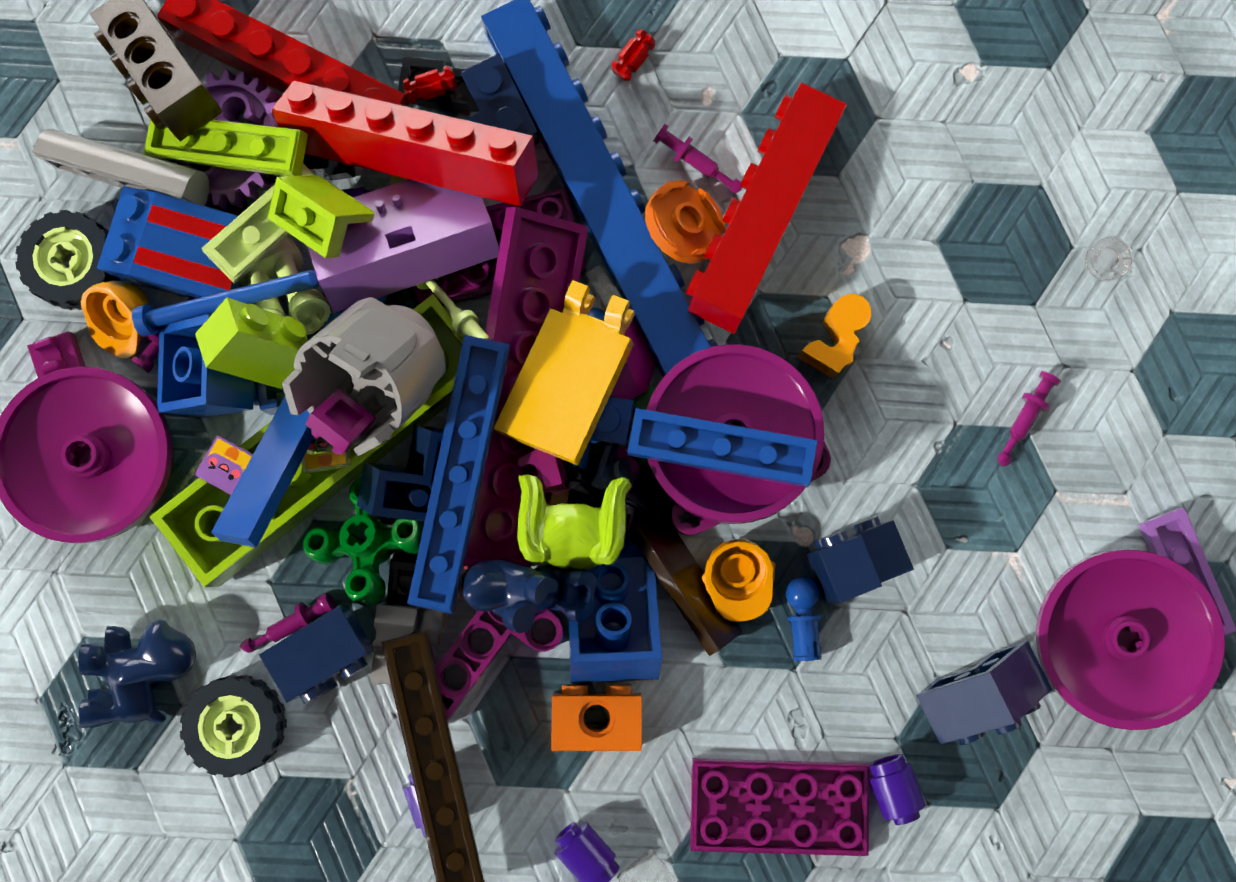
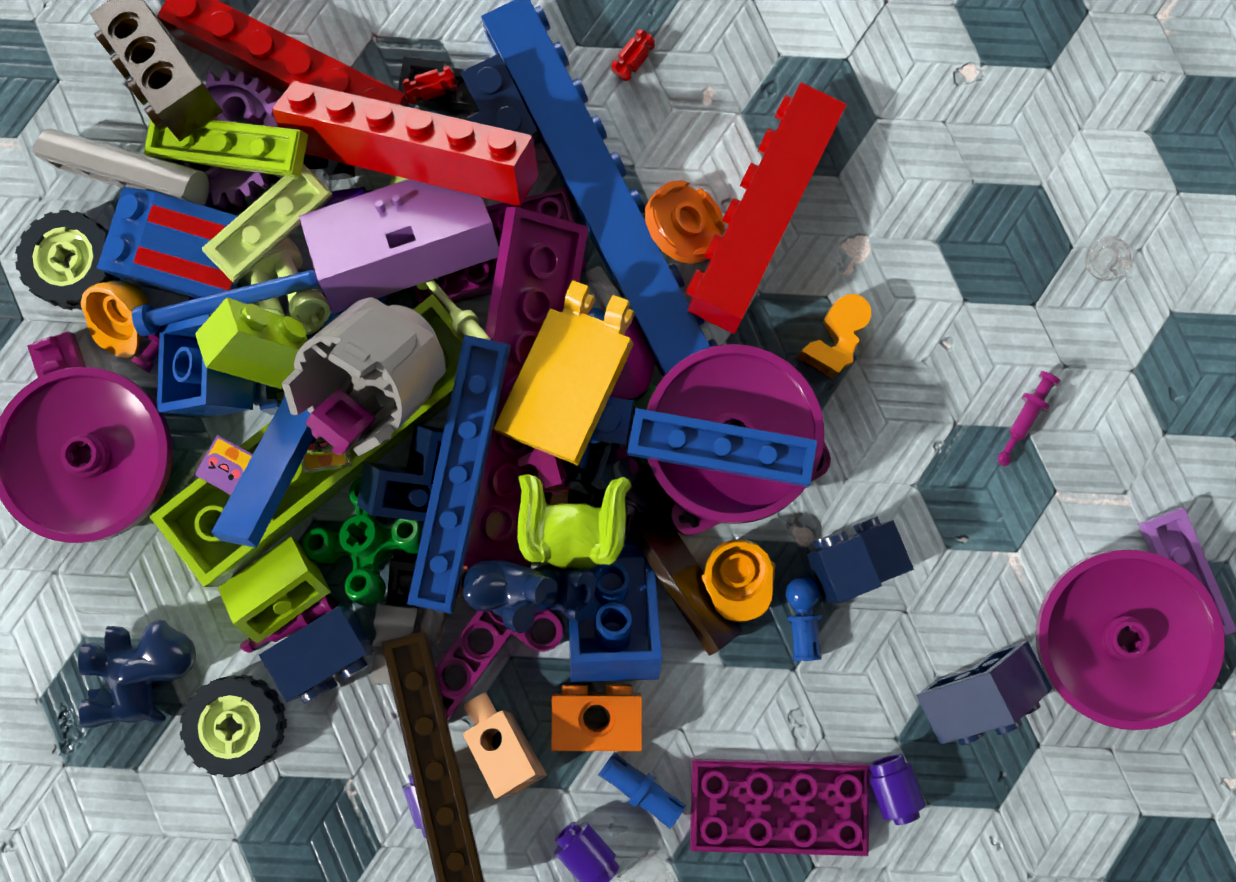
lime panel [268,175,375,258] -> none
magenta piece [653,124,742,193] -> none
none -> lime brick [218,536,331,644]
none -> light nougat torso [463,693,547,799]
none -> blue pin [598,751,686,829]

